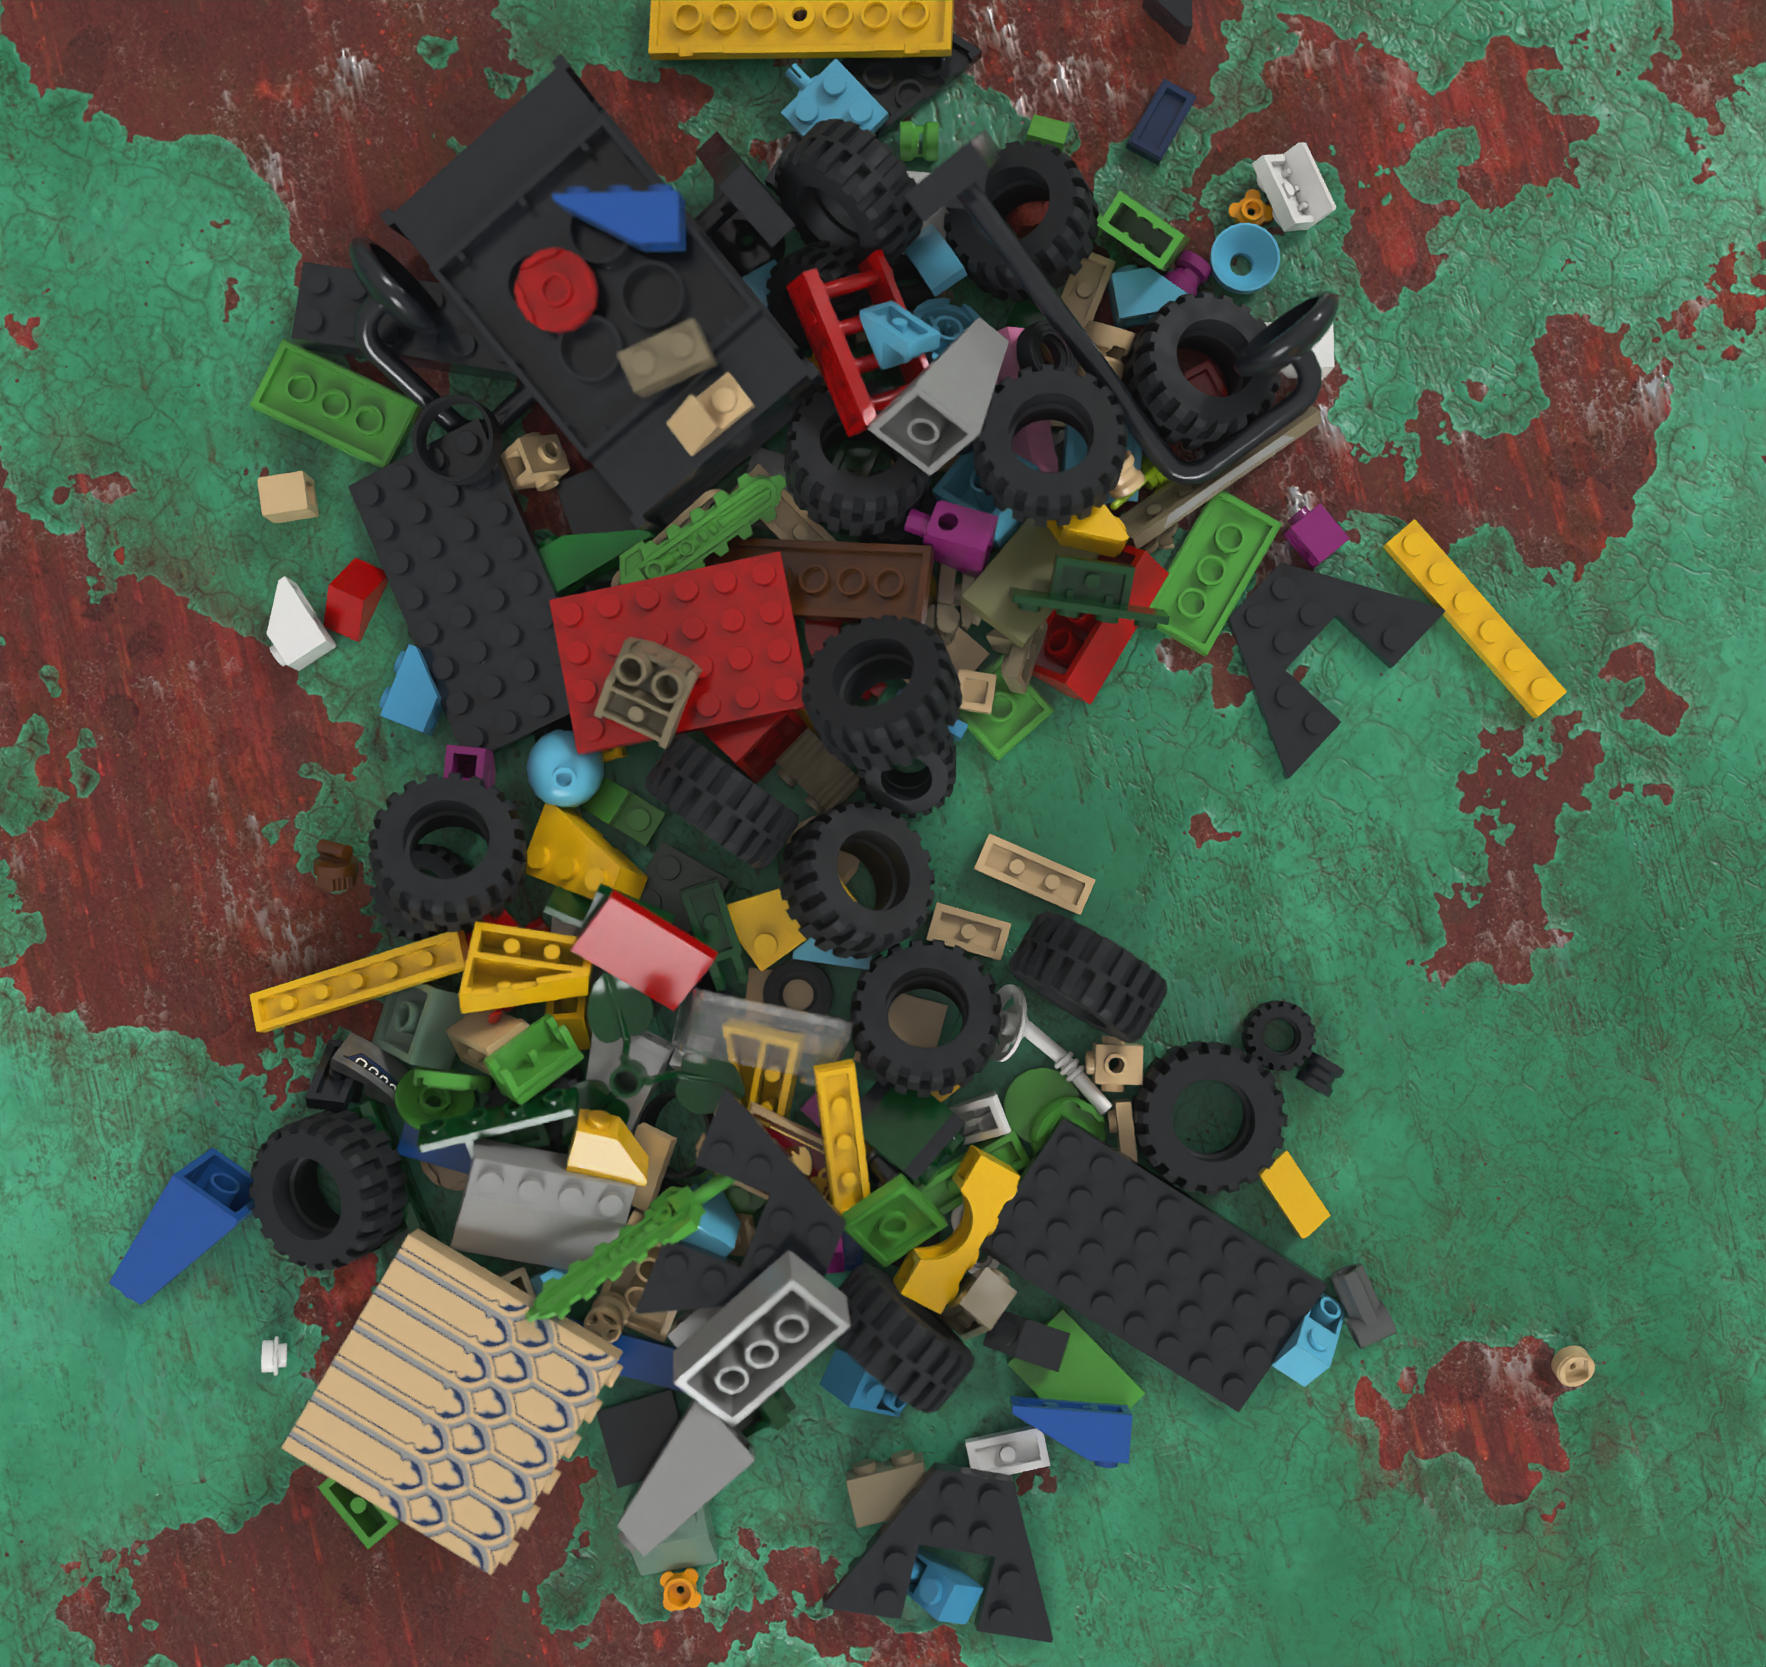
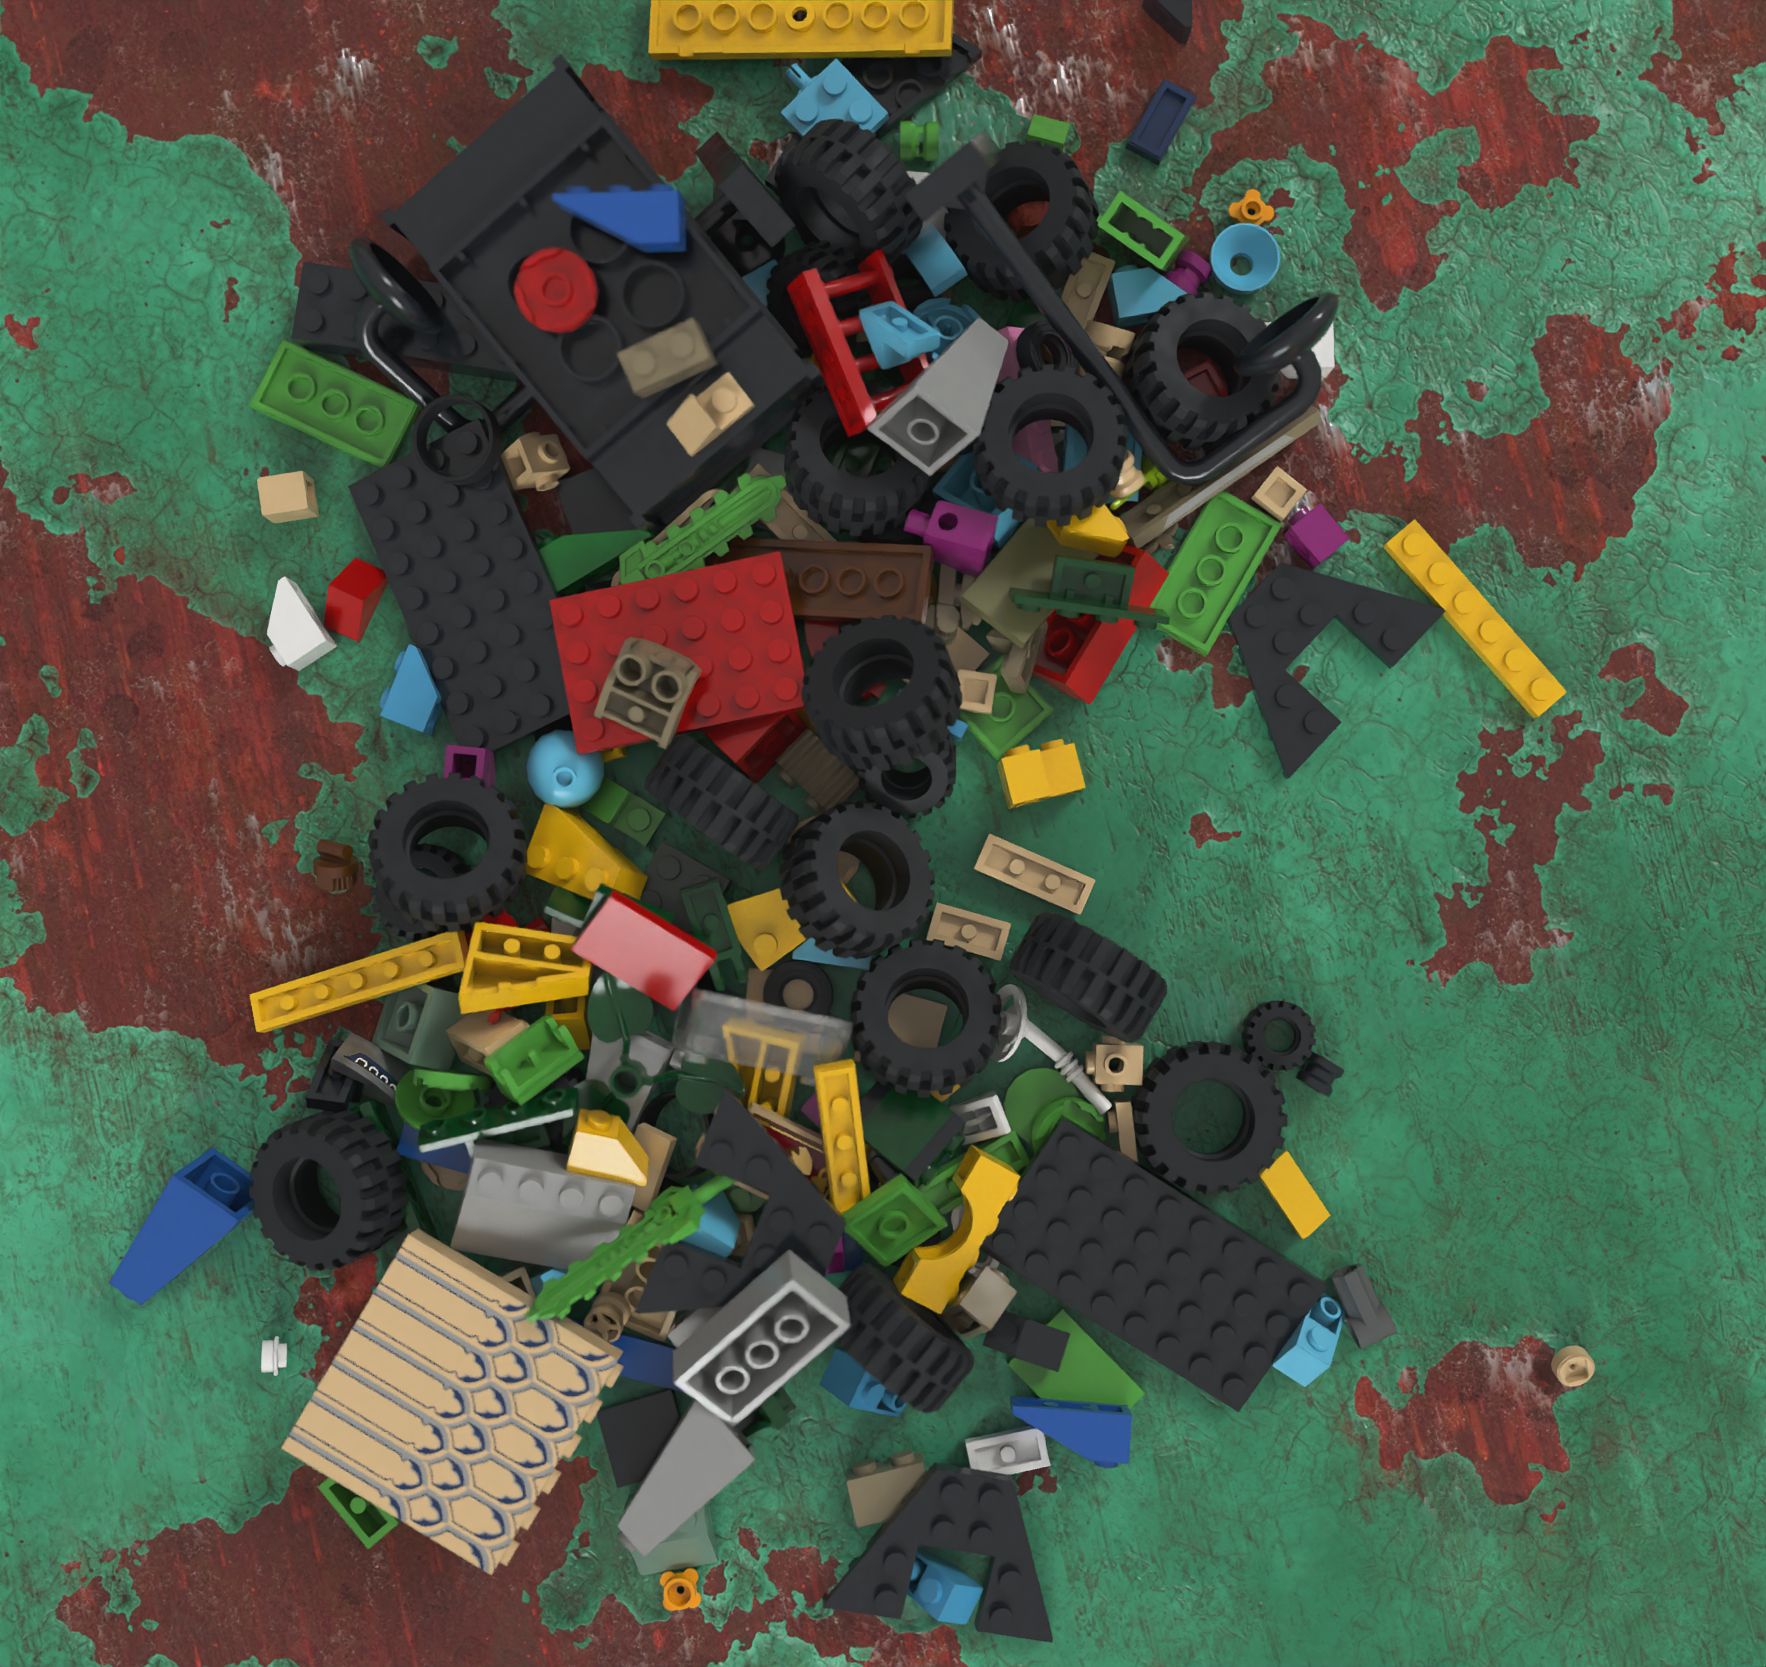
white bracket [1252,142,1336,232] -> none
none -> yellow brick [997,739,1086,809]
none -> tan plate [1251,466,1307,522]

